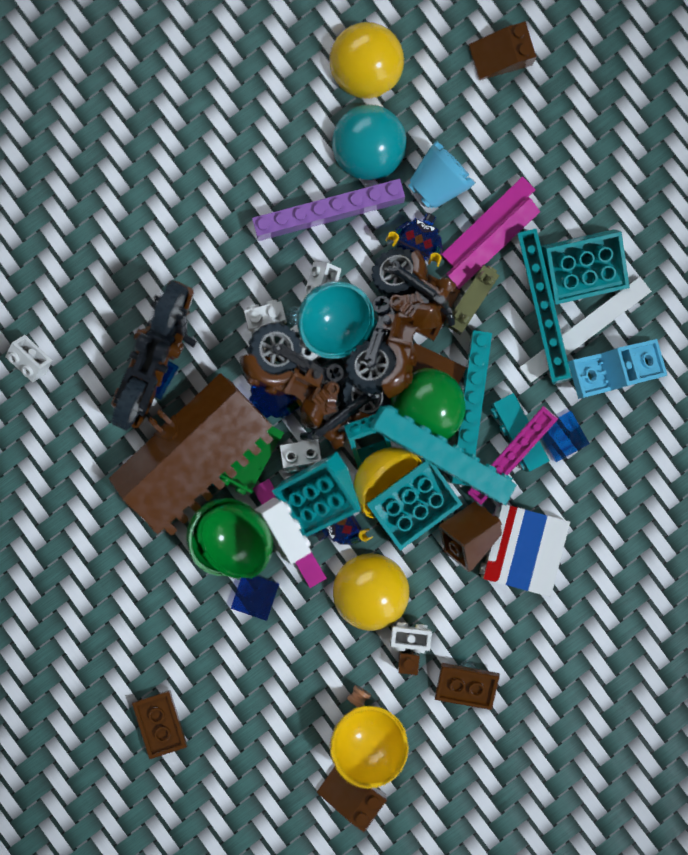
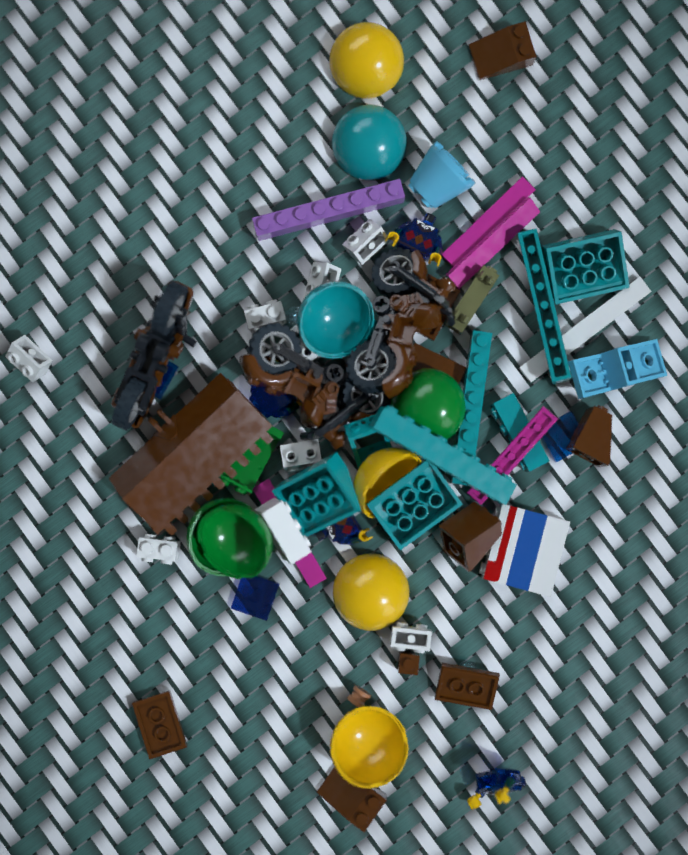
none -> white brick [136,534,181,564]
none -> white brick [342,219,390,265]
none -> clear blue torso [467,769,526,809]
none -> reddish brown slope [565,405,612,467]

